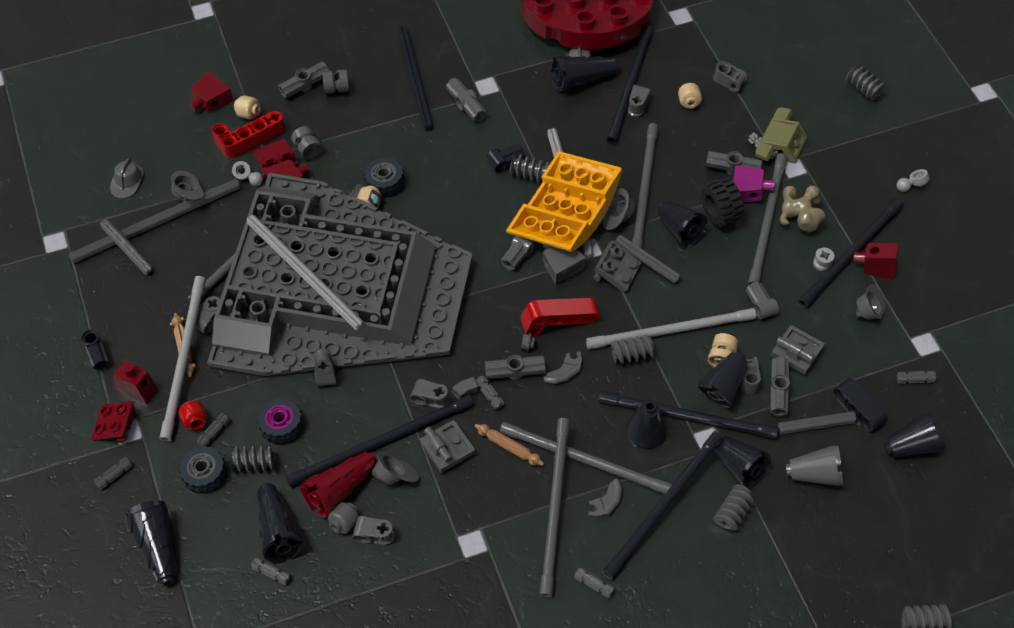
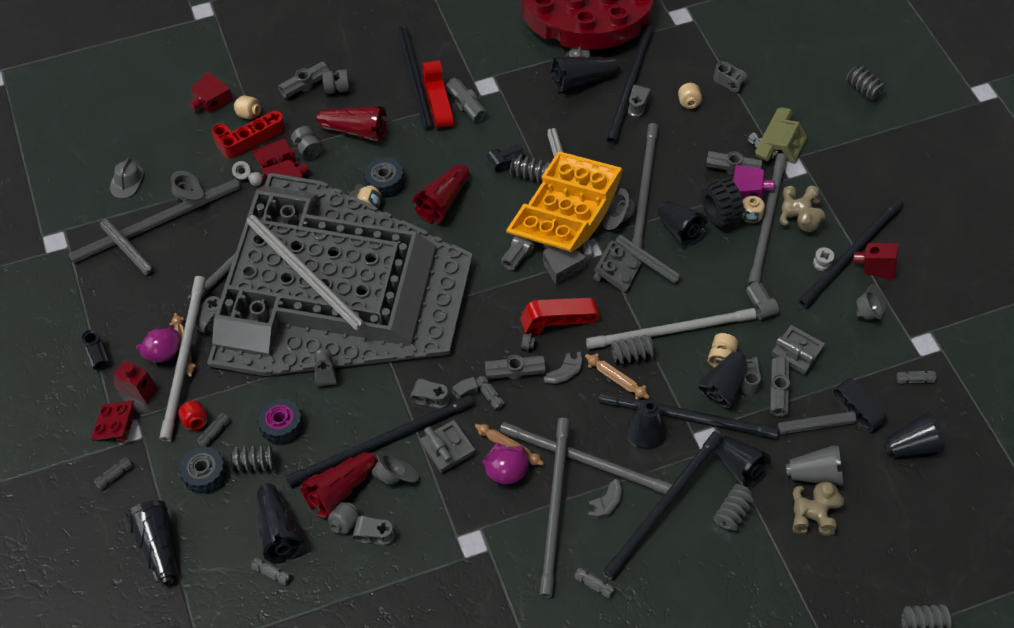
light grey plate [896,169,929,192] -> none
none -> magenta helmet [136,325,180,364]
none -> dark red cone [316,106,387,142]
none -> dark red cone [412,165,470,224]
none -> red beam [422,60,454,129]
none -> magenta helmet [482,443,528,484]
none -> medium nougat wheel [585,353,650,399]
none -> tan head [742,196,765,223]
none -> dark tan animal [792,482,844,536]

